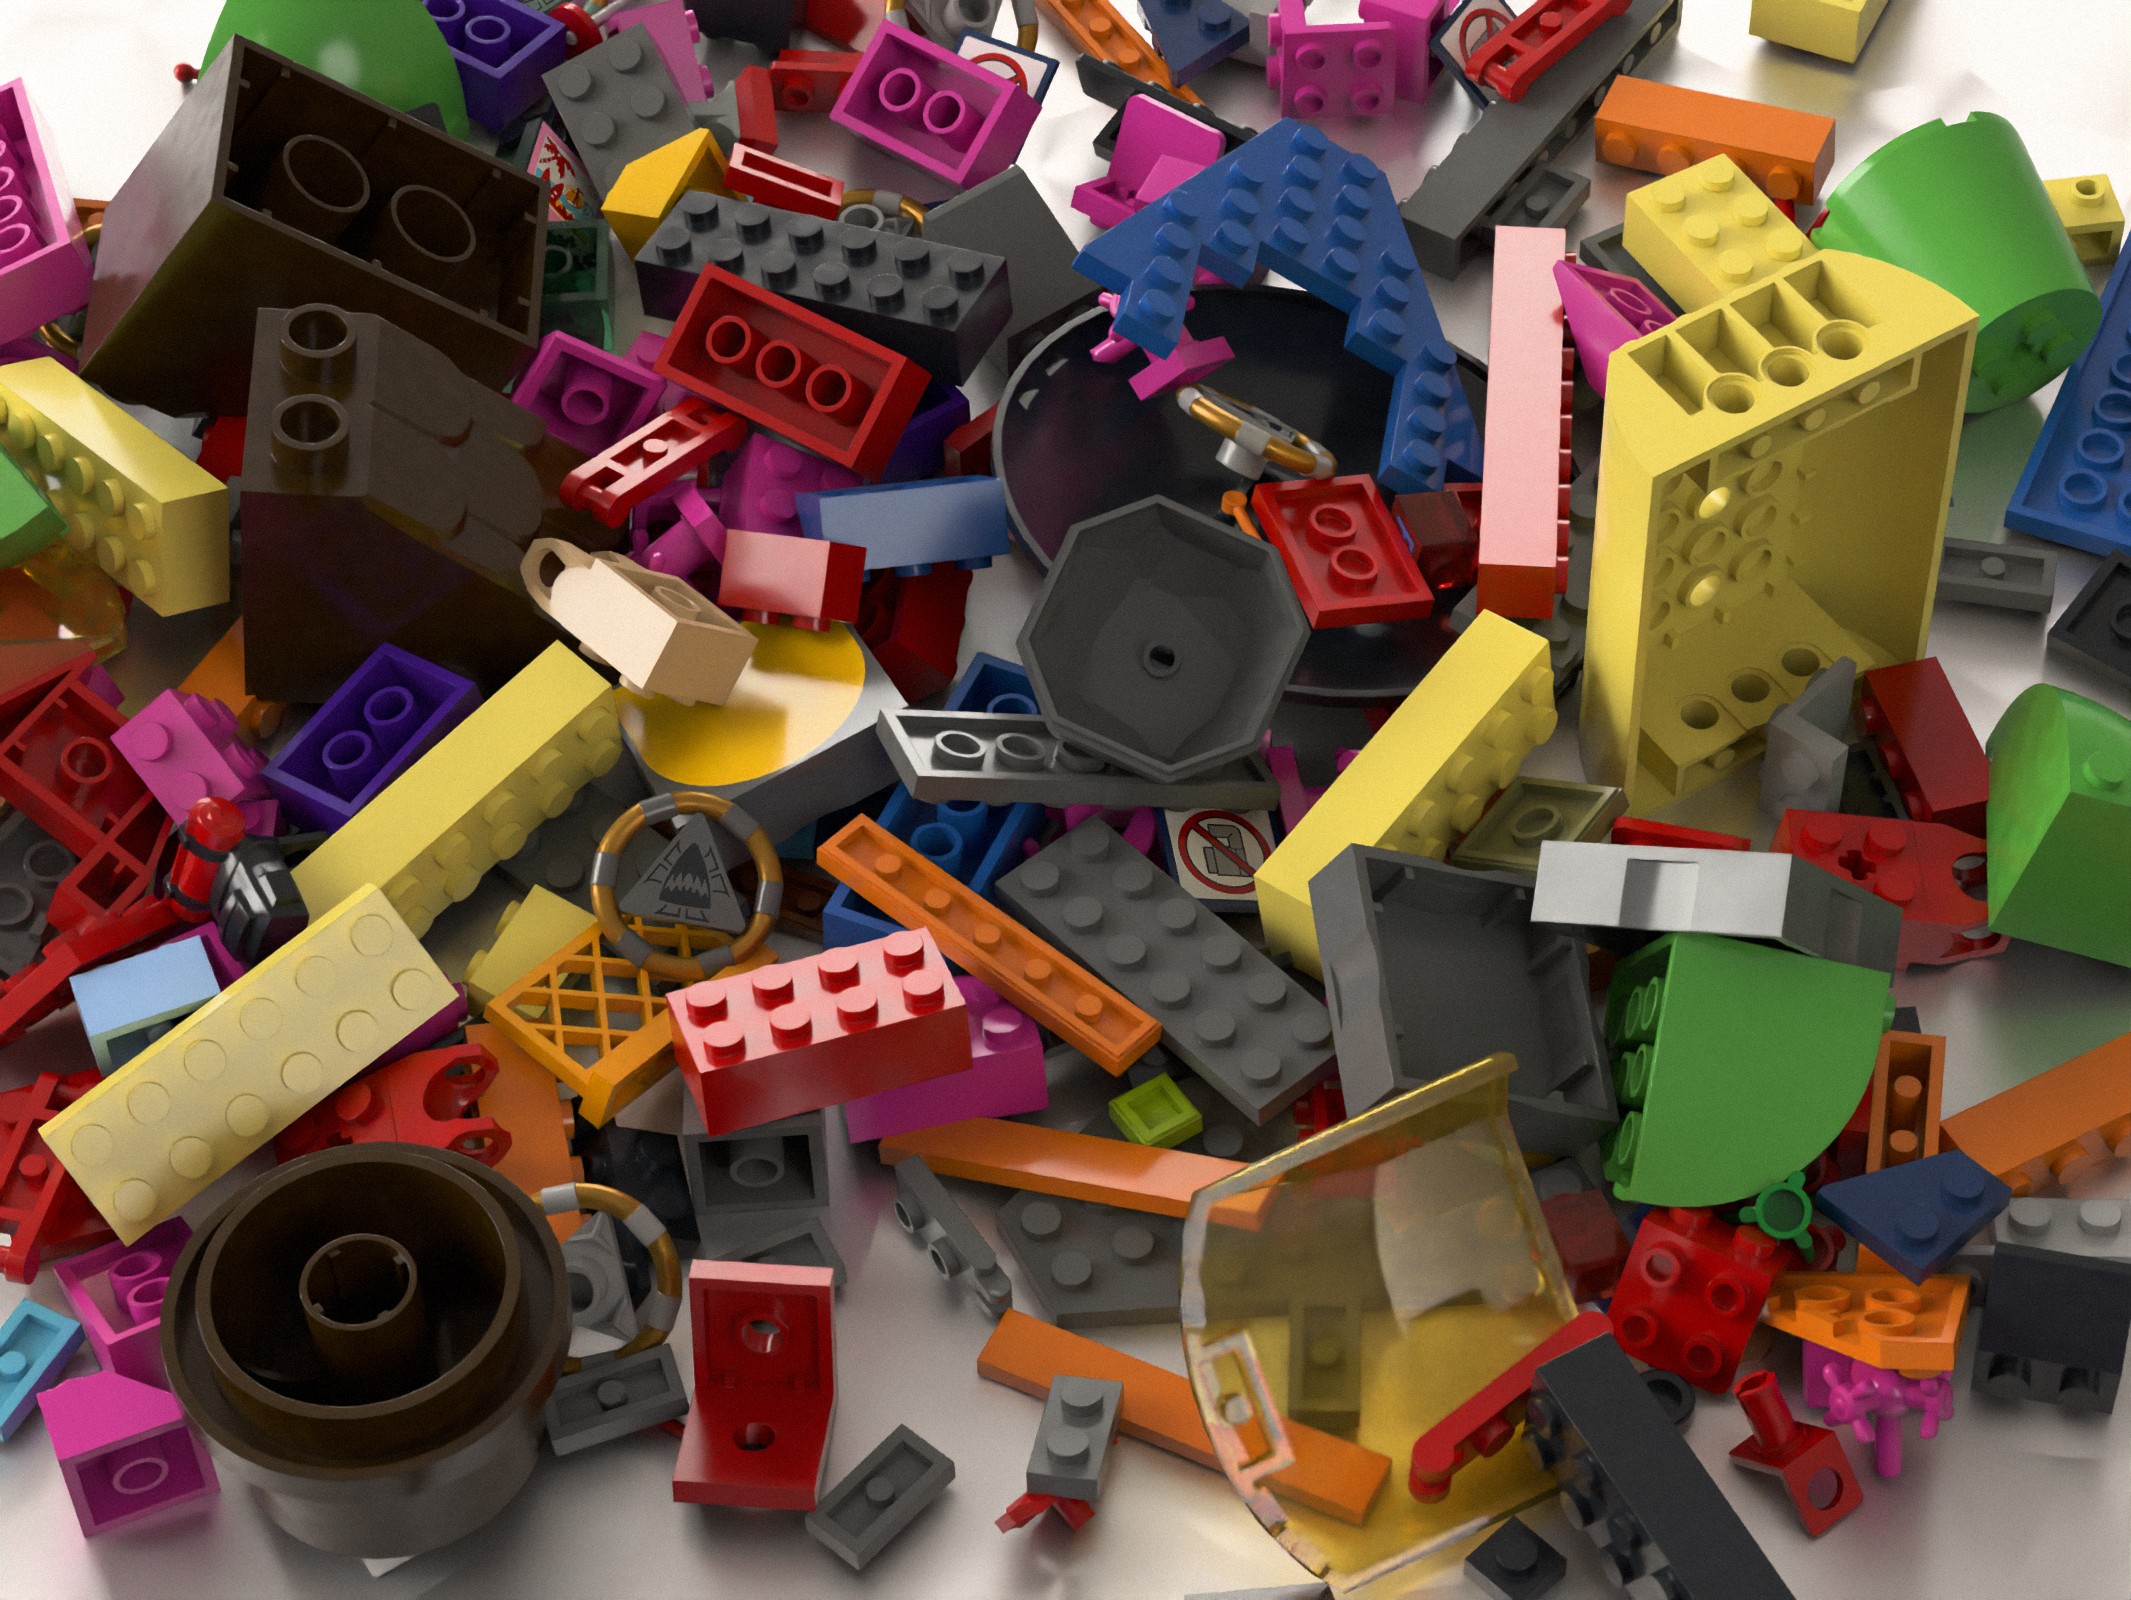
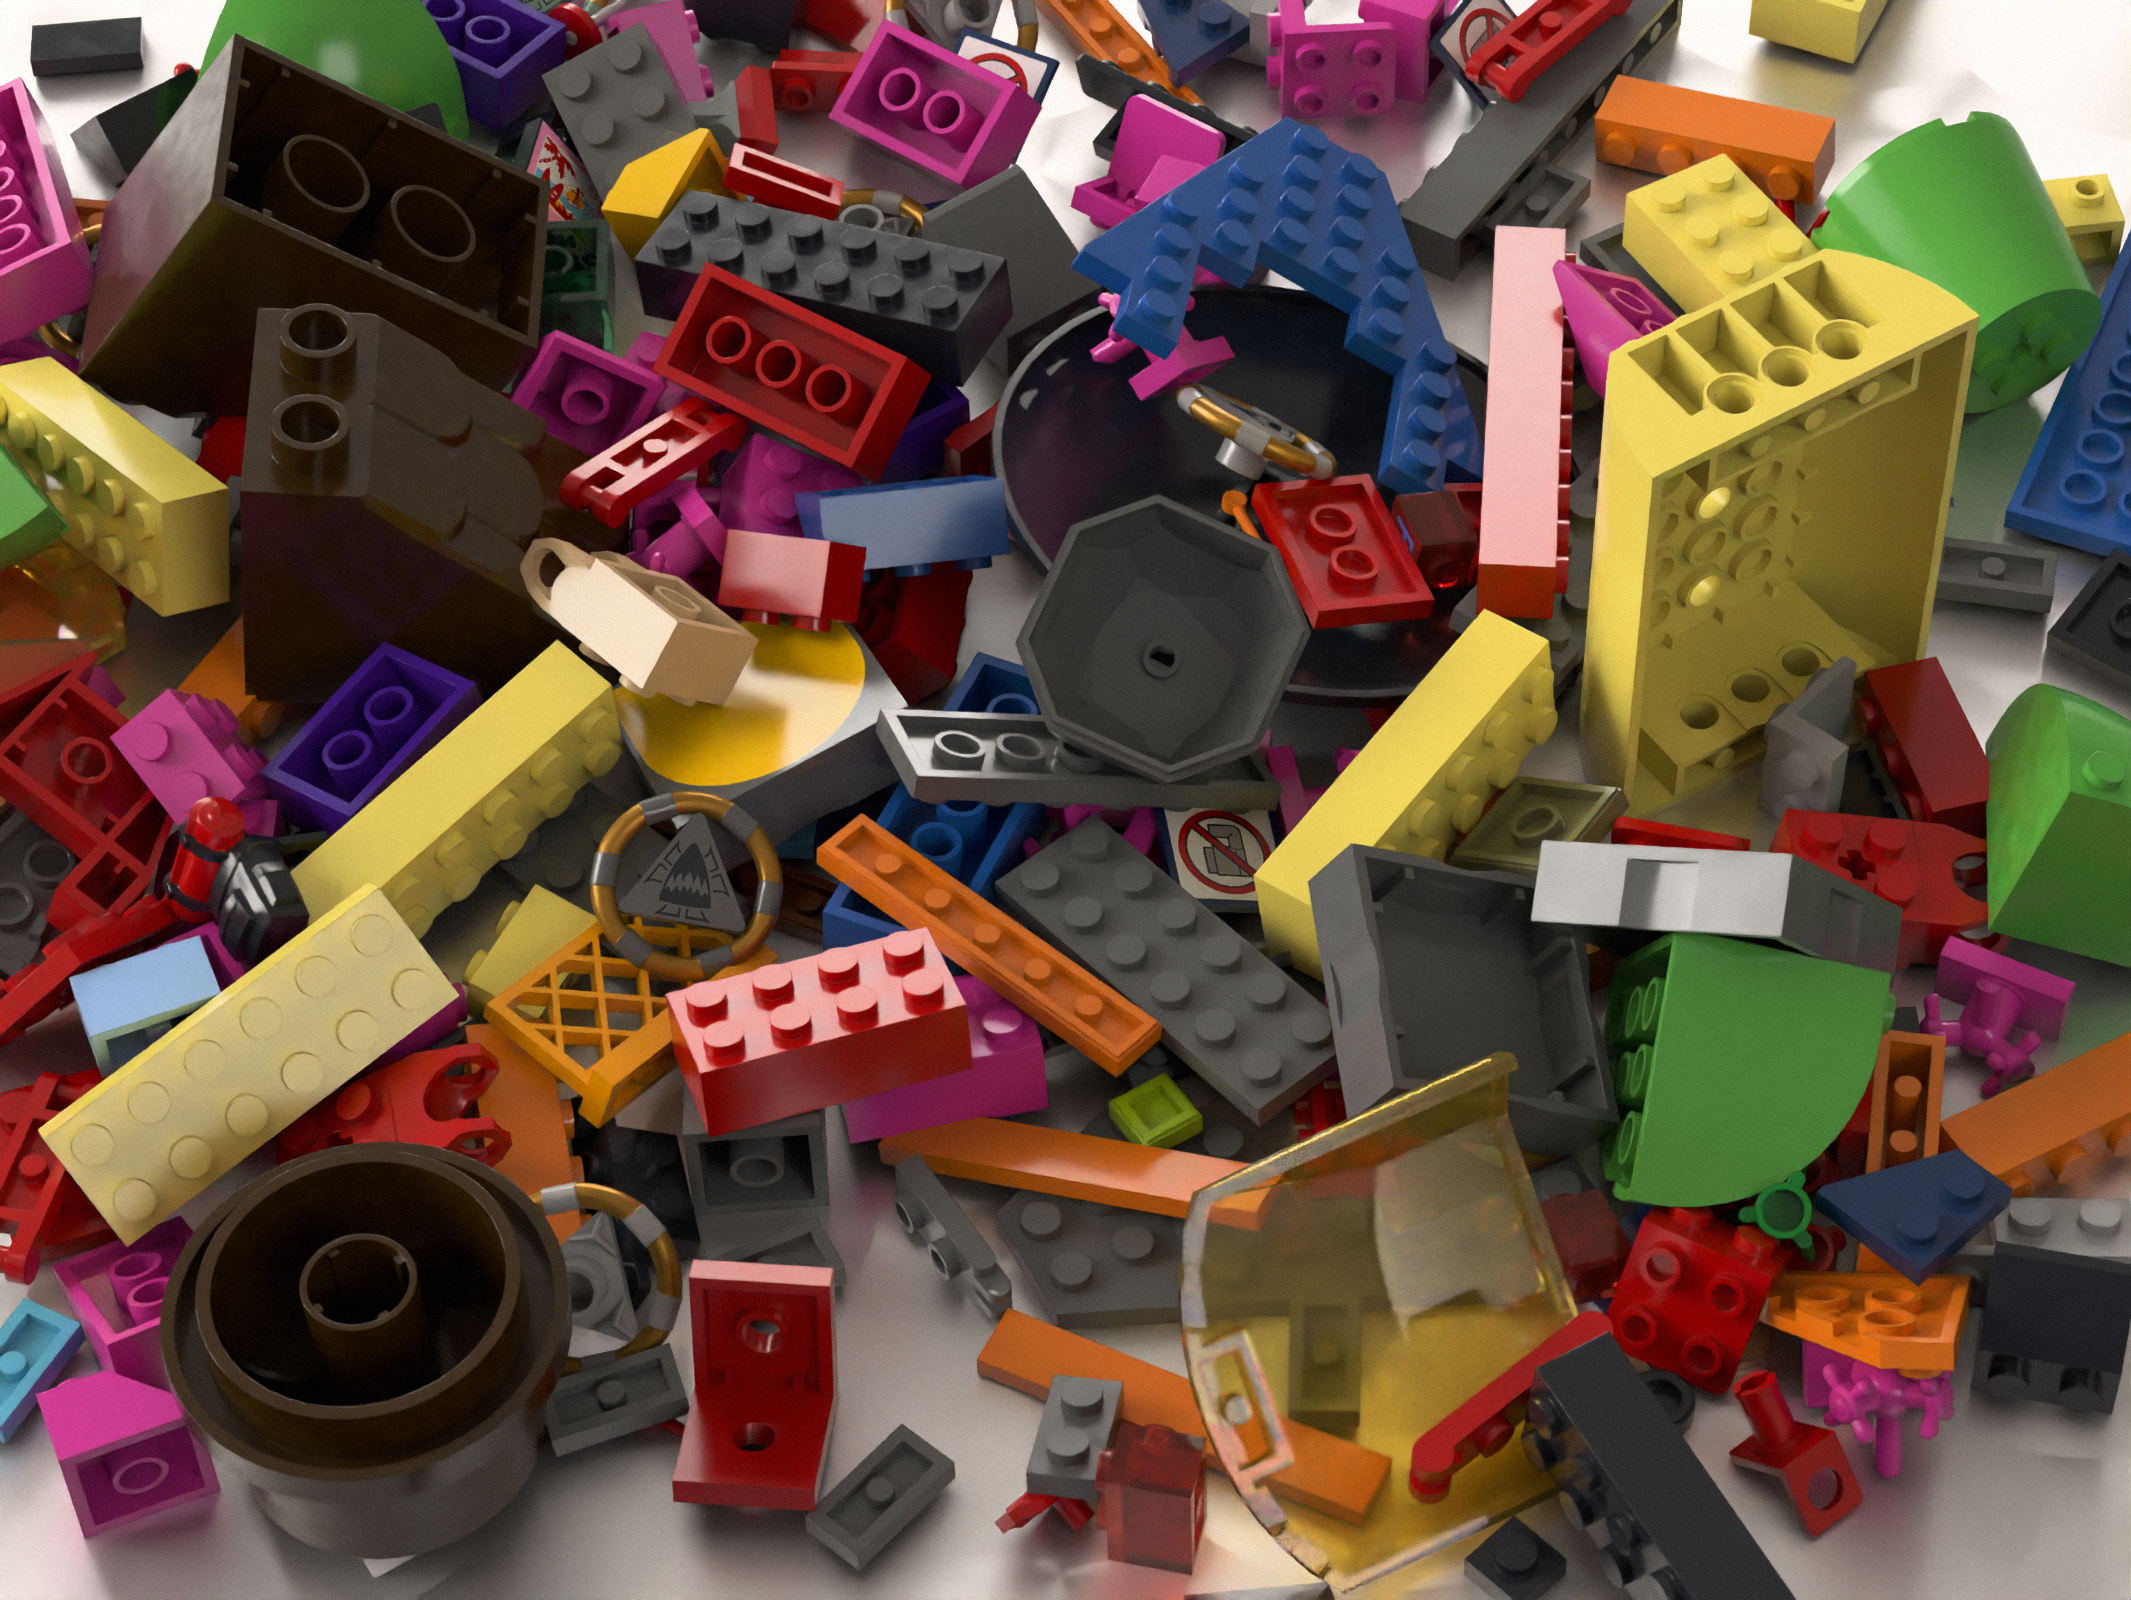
none -> black tile [30,16,145,76]
none -> black slope [69,68,198,185]
none -> clear red brick [1095,1422,1207,1576]
none -> dark pink piece [1919,936,2076,1098]

